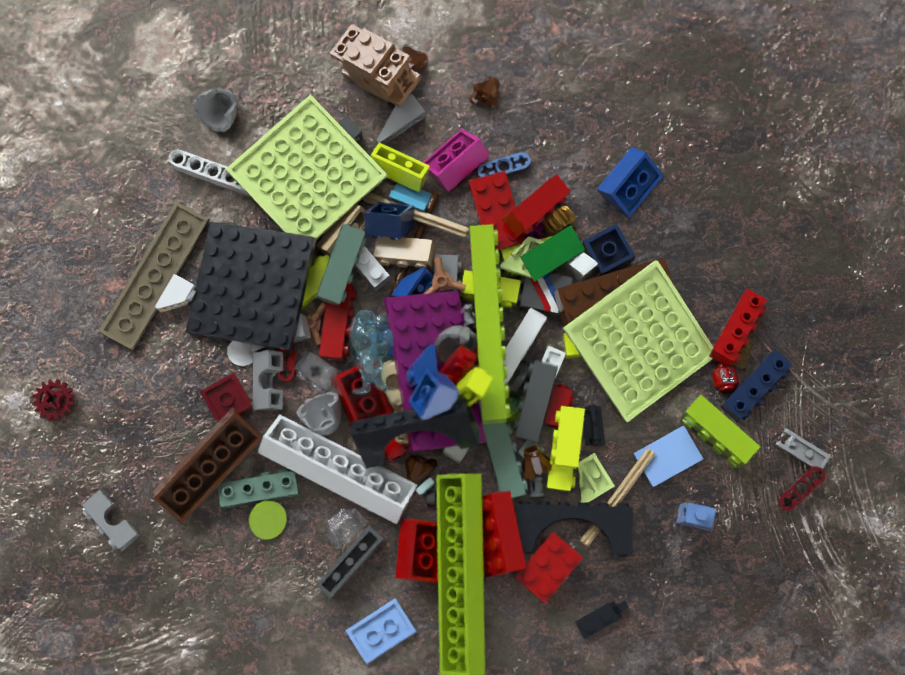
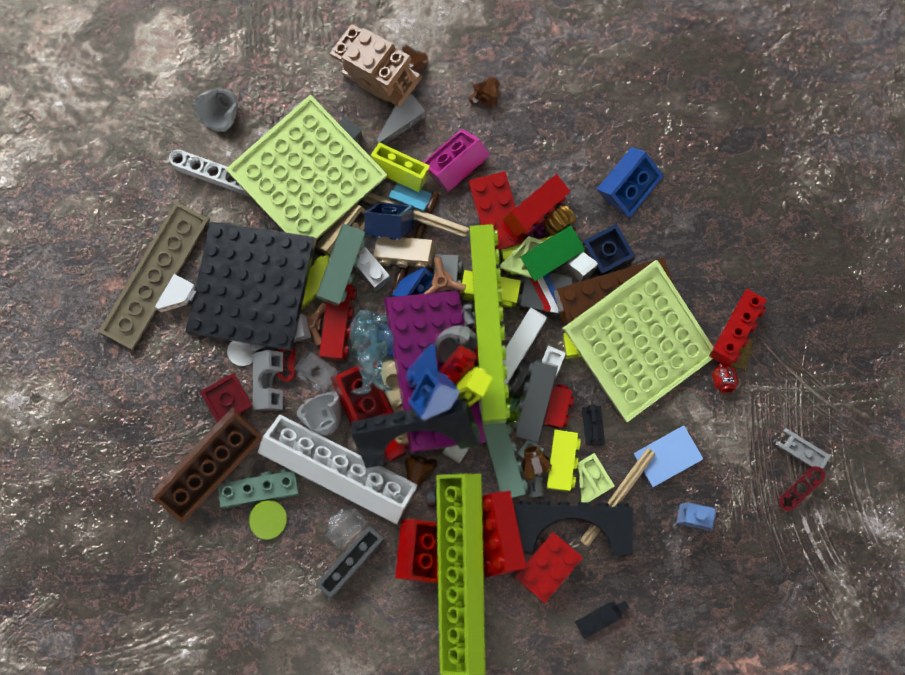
dark red gear [32,379,76,421] -> none
light grey arch [82,490,141,551] -> none
light blue tile [345,598,416,664] -> none
light aqua tile [415,477,435,497] -> none
medium blue beam [477,152,531,178] -> none
neon yellow brick [550,406,585,469] -> none
lime brick [681,395,761,468] -> none
dark blue brick [720,349,792,422] -> none

